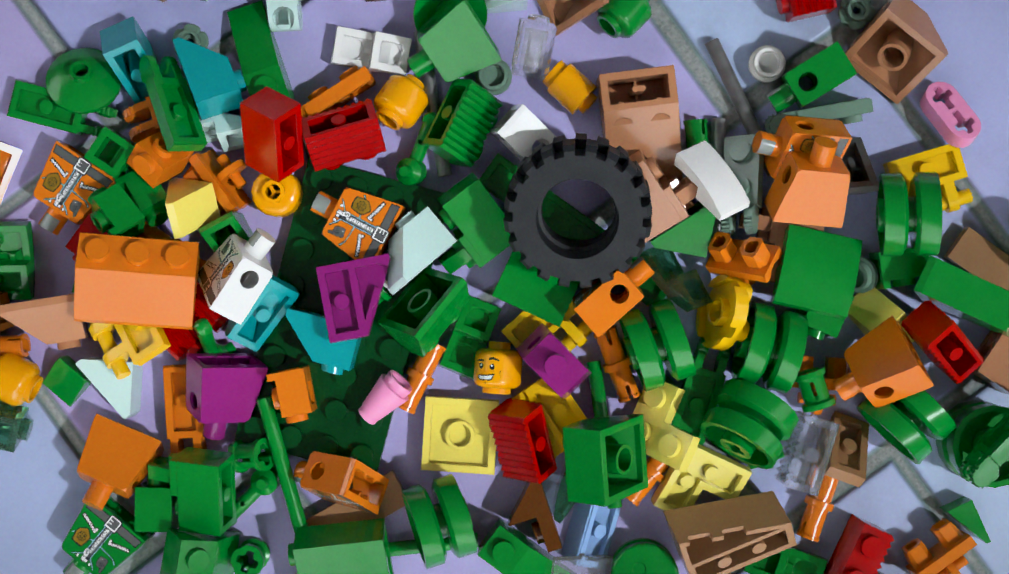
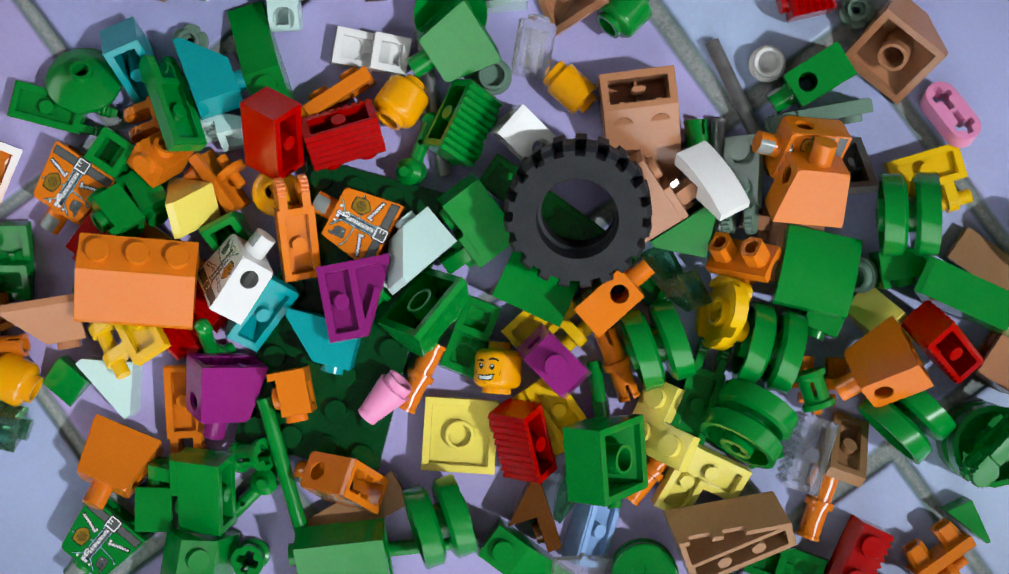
none -> orange hinge [272,174,321,283]

